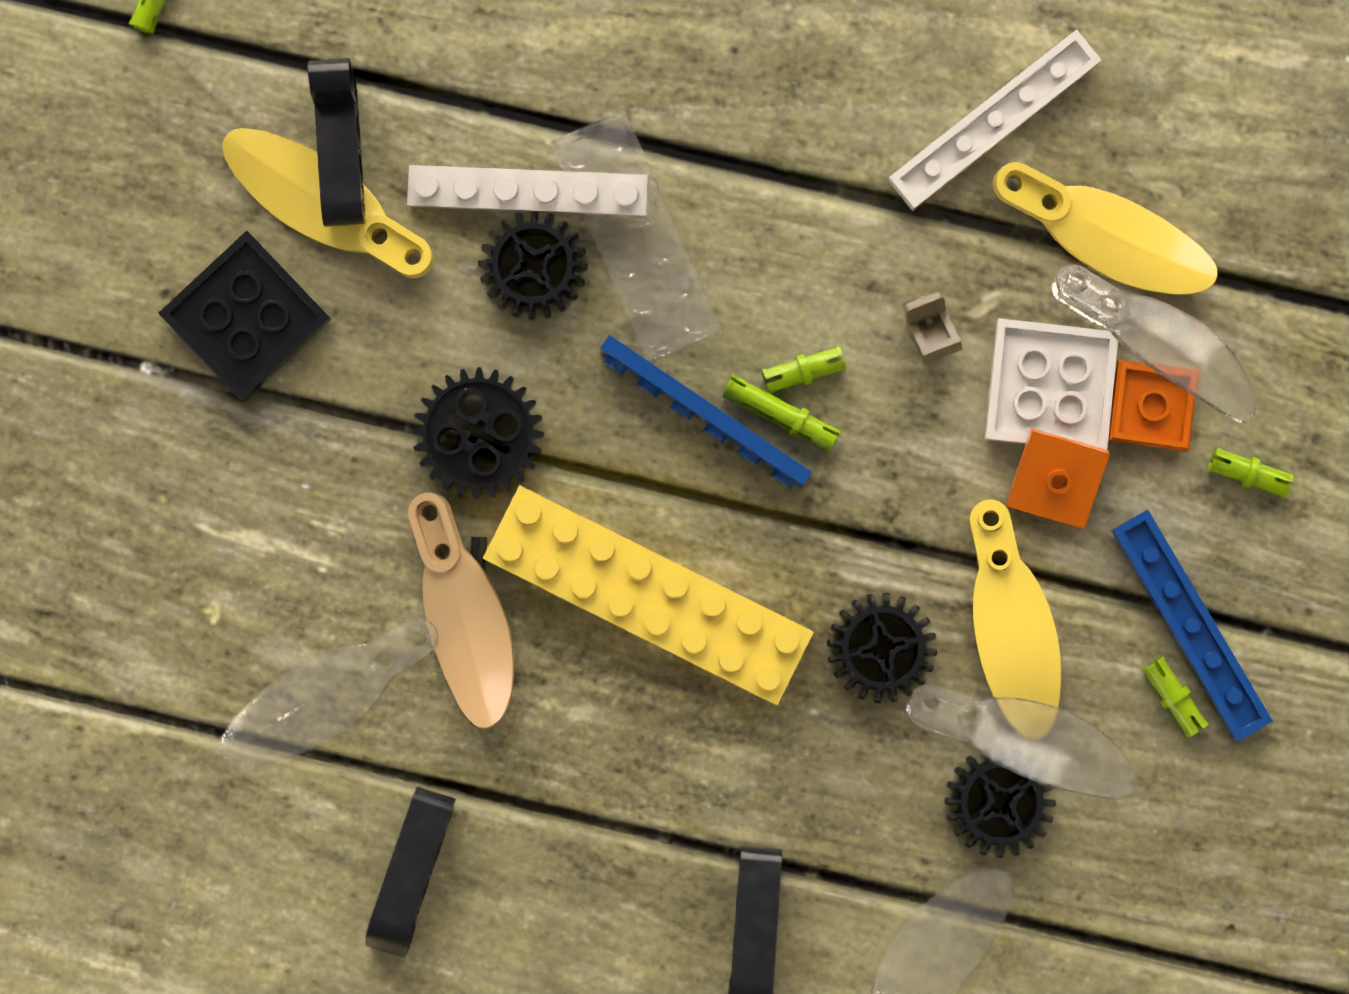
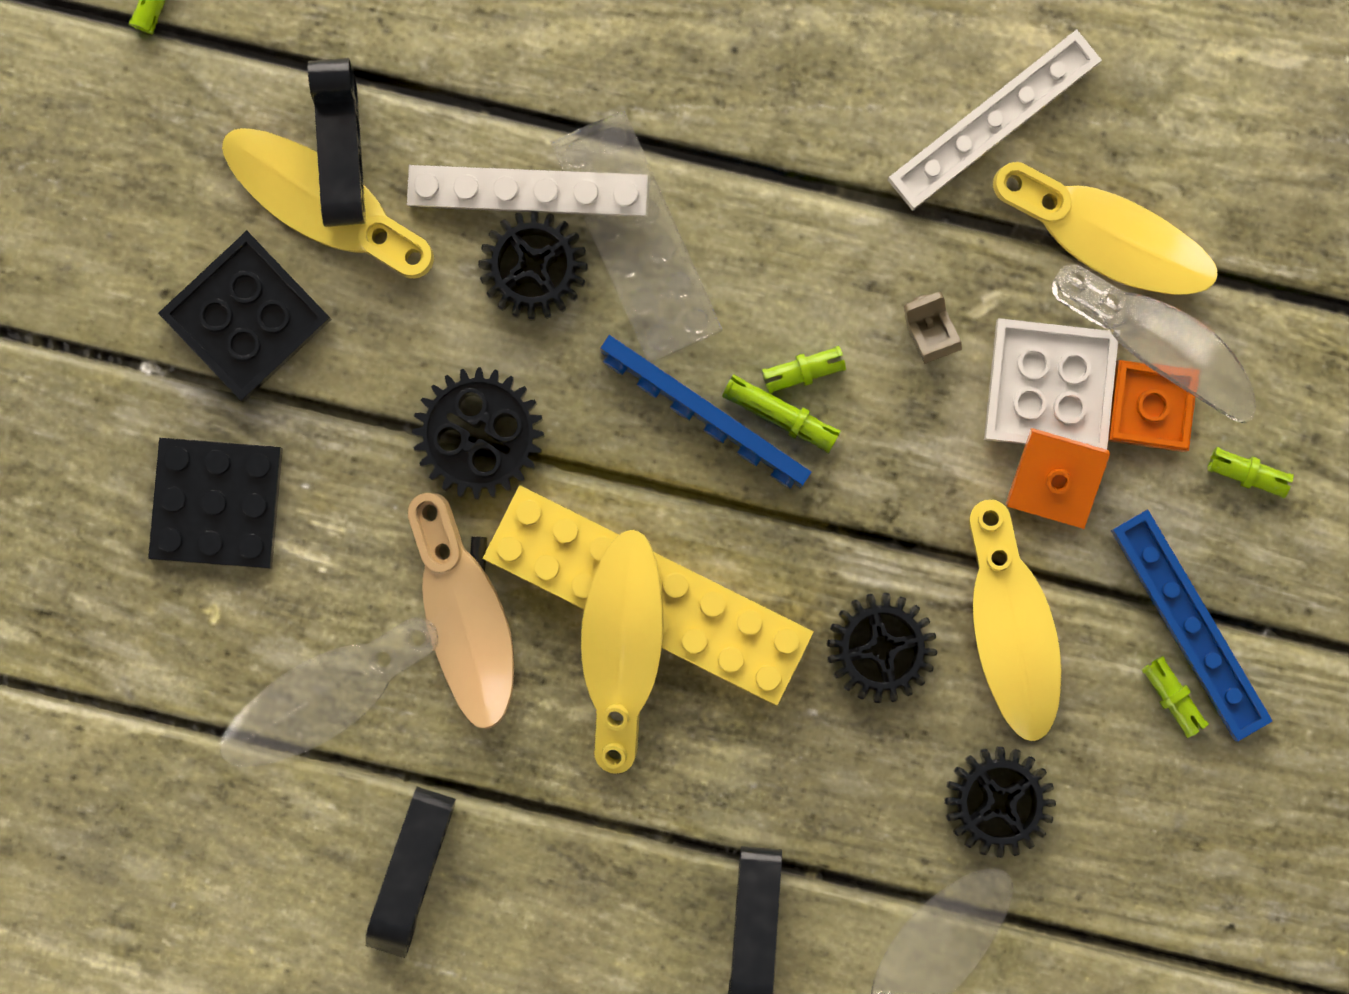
clear plant [907,684,1135,799] -> none
none -> black plate [148,438,283,569]
none -> light yellow plant [581,530,663,774]

